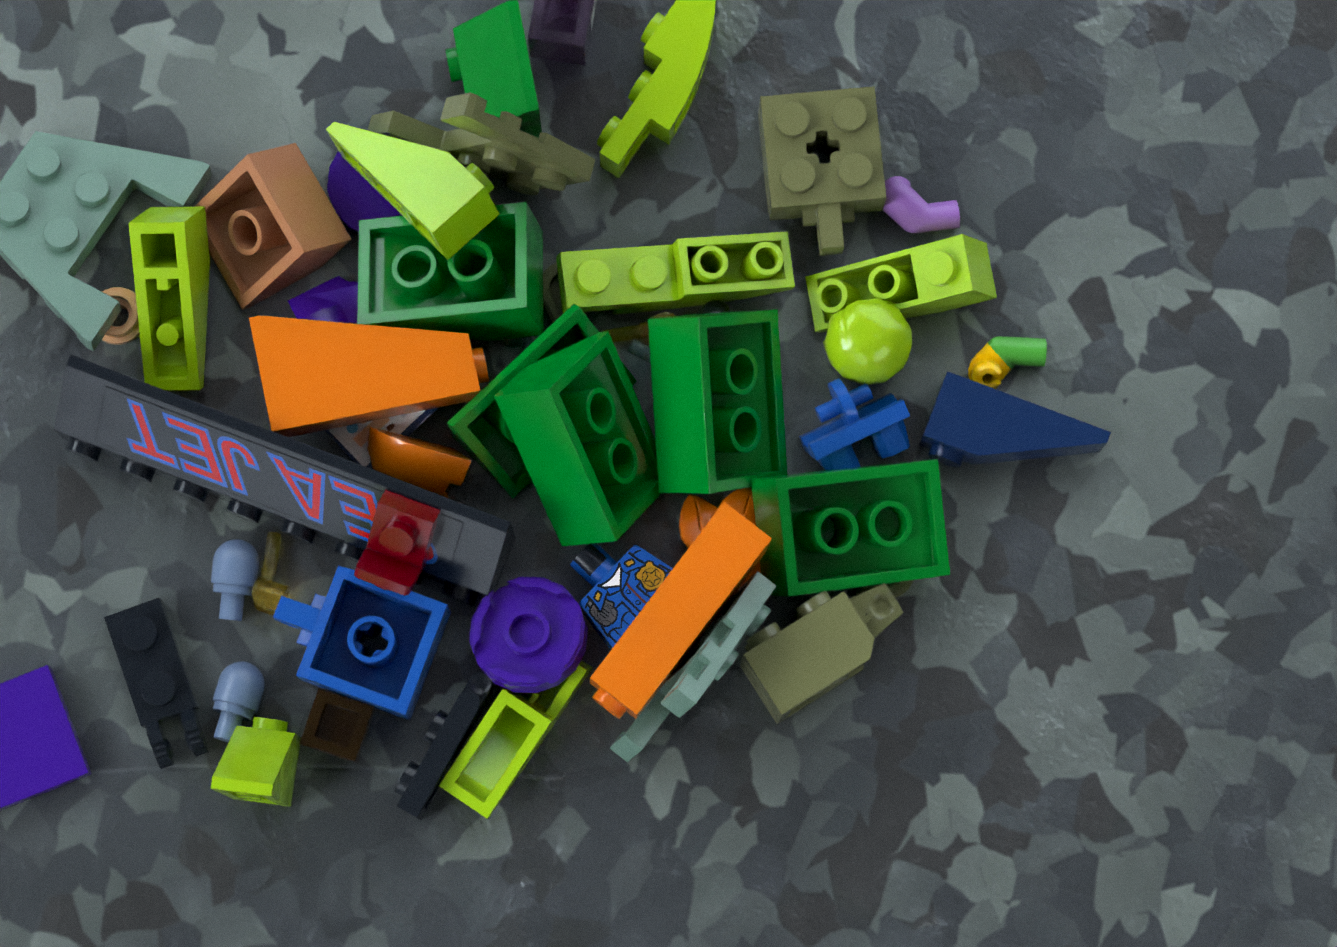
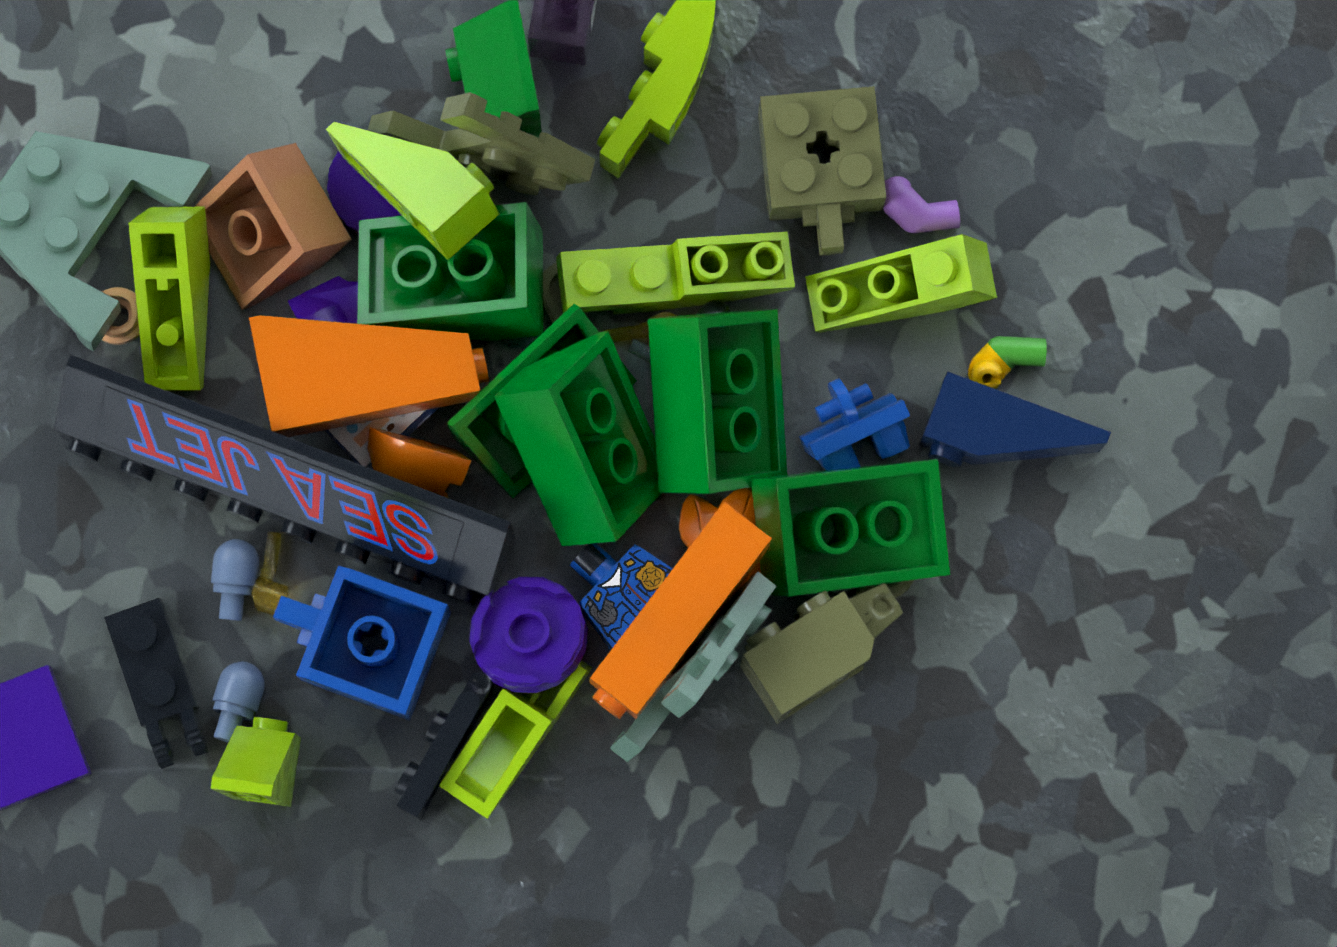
dark brown plate [299,688,376,764] -> none
dark red bracket [354,489,441,596] -> none
lime hair [823,298,912,385] -> none

